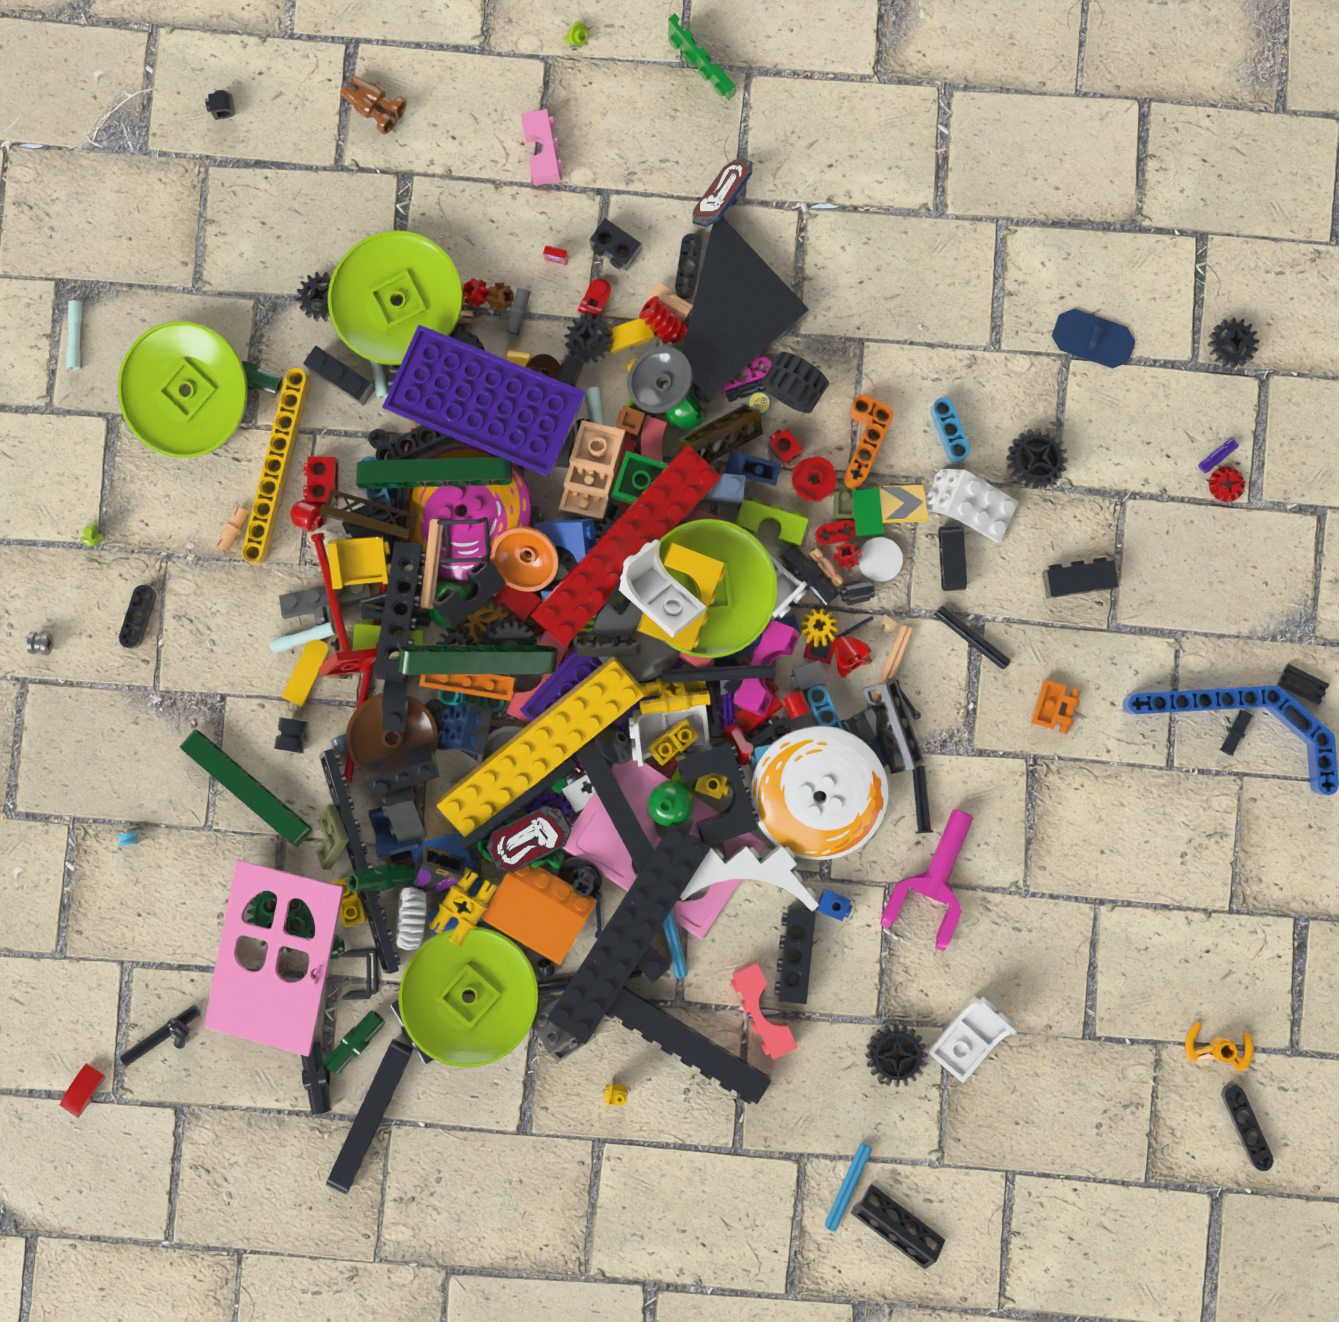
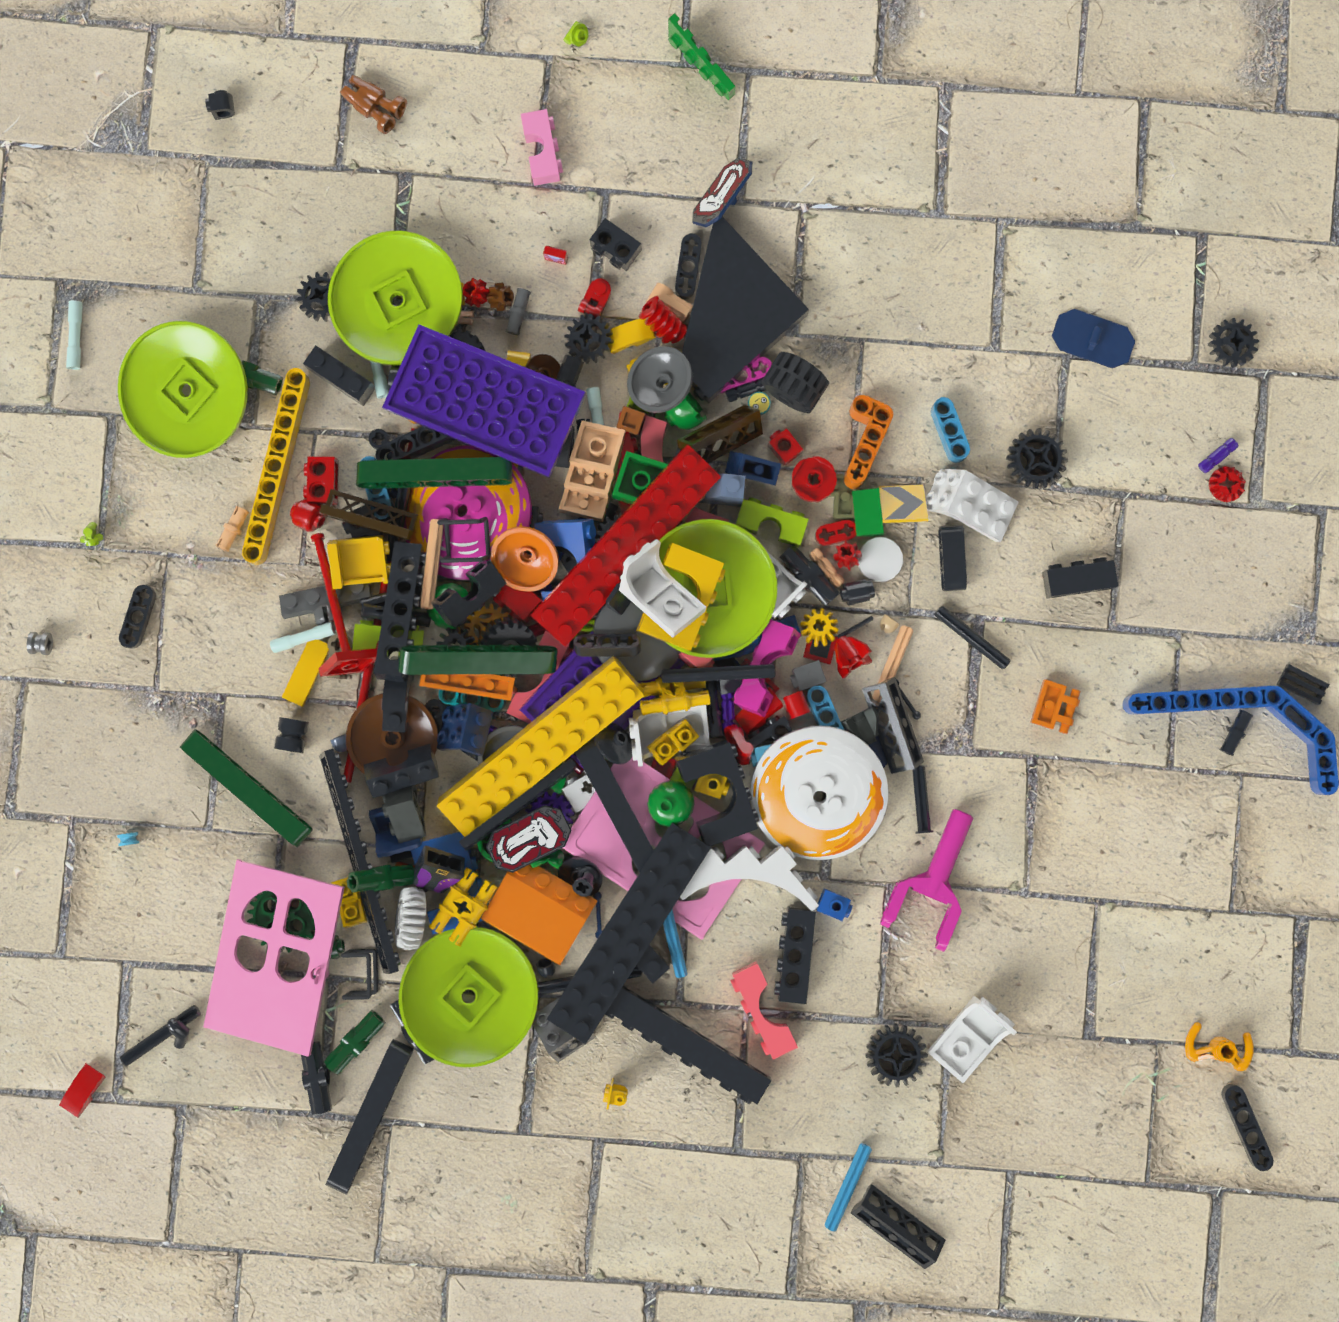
olive tile [316,805,349,870] -> none

